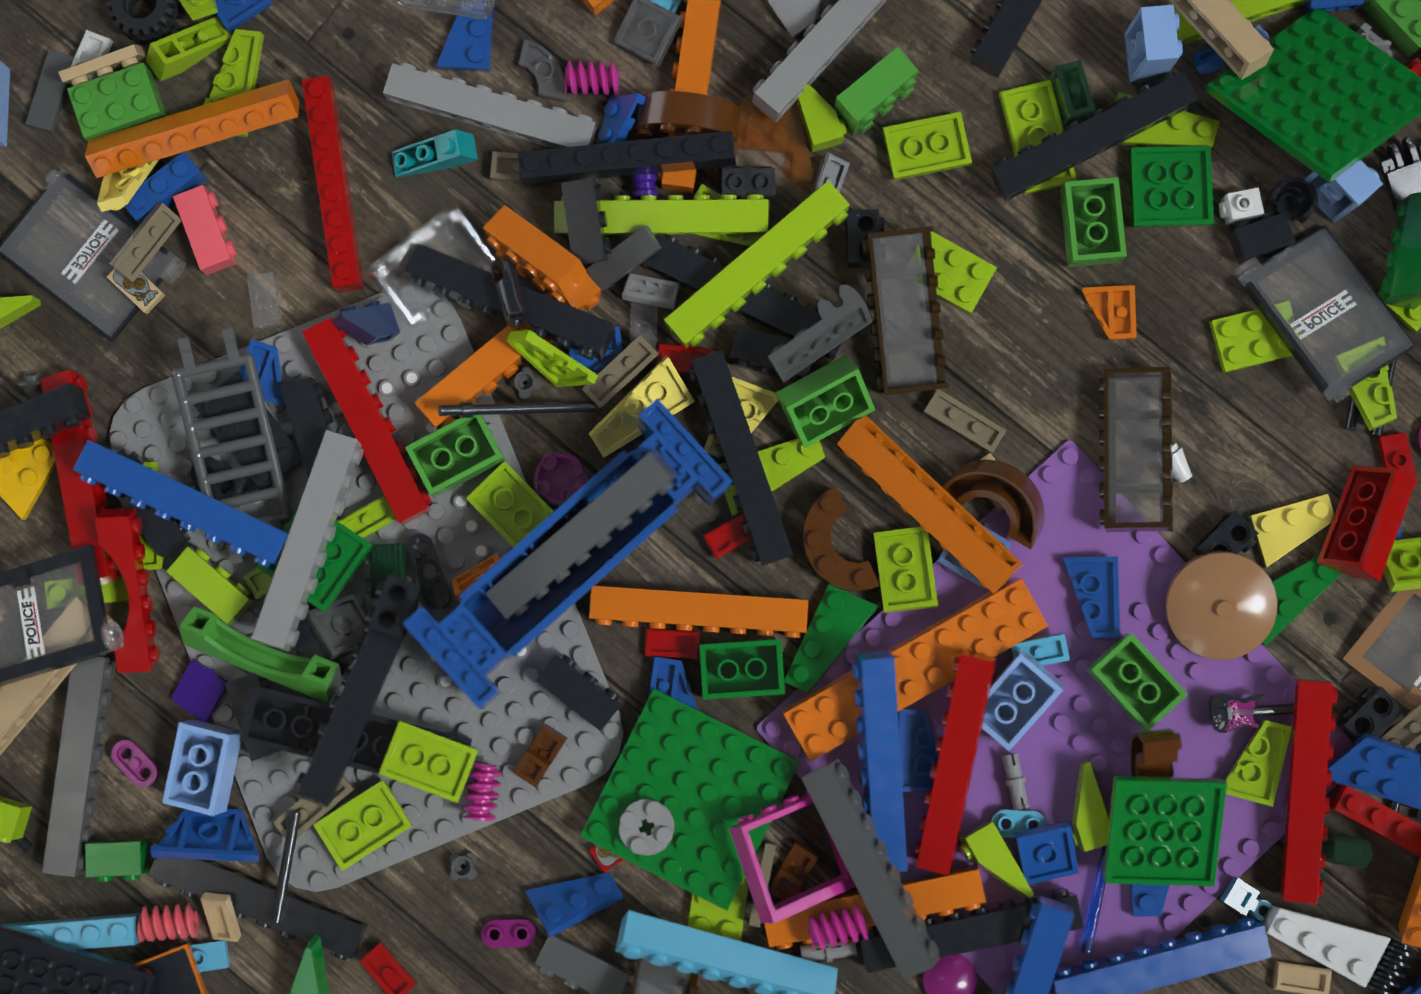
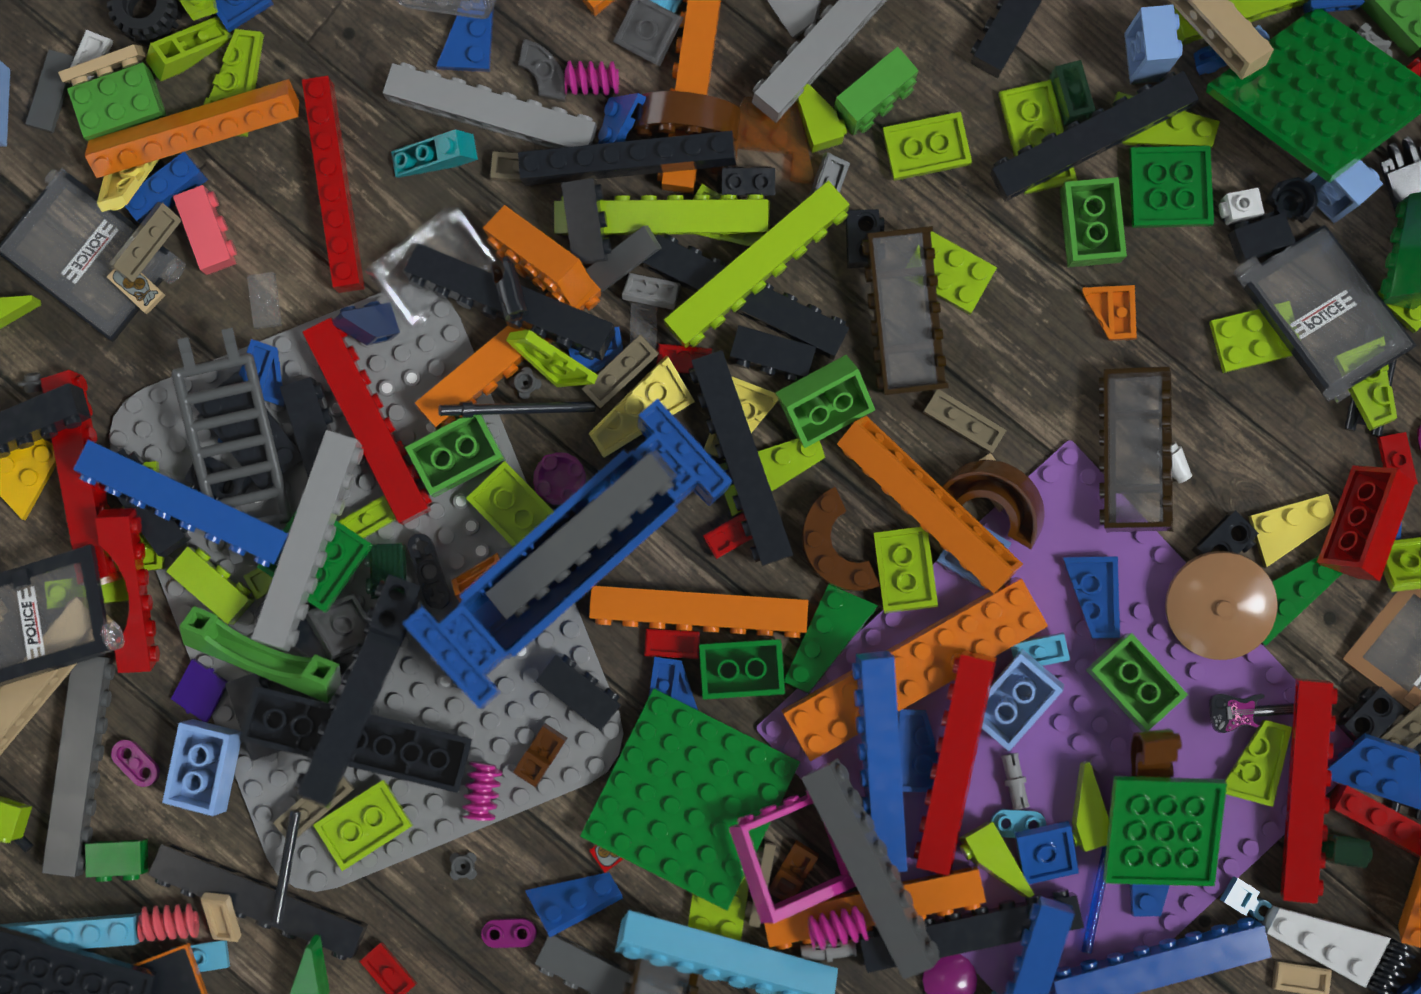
blue wing [151,809,260,862] -> none
lime plate [379,721,478,803] -> none
light grey plate [619,799,674,855] -> none
dark purple wheel [631,174,658,198] -> none
dark grey hinge [768,285,873,383] -> none

